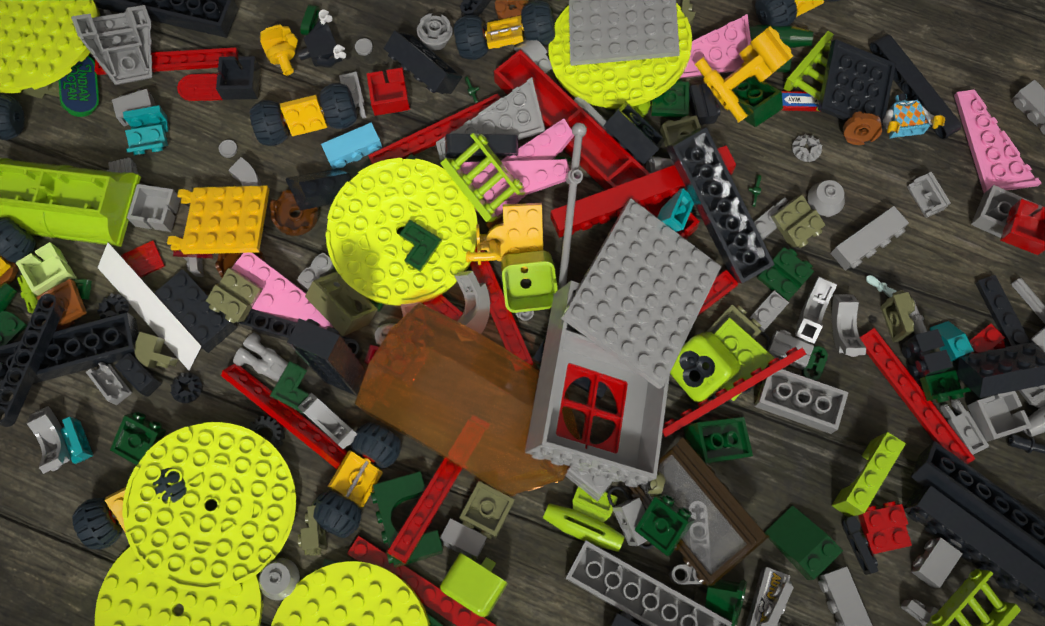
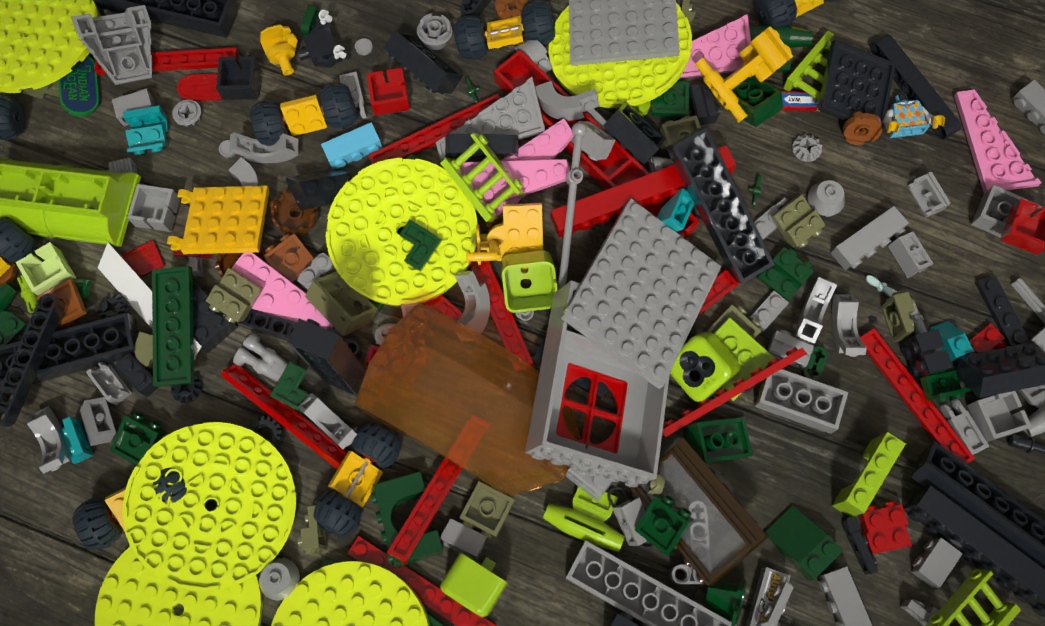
none -> light grey brick [80,397,116,446]
none -> dark green plate [152,266,194,387]
none -> light grey gear [172,100,202,127]
none -> light grey arch [230,132,298,163]
none -> dark orange plate [264,233,314,282]
none -> light grey arch [535,81,599,121]
none -> light grey brick [571,121,616,161]
none -> light grey hinge [888,232,933,278]

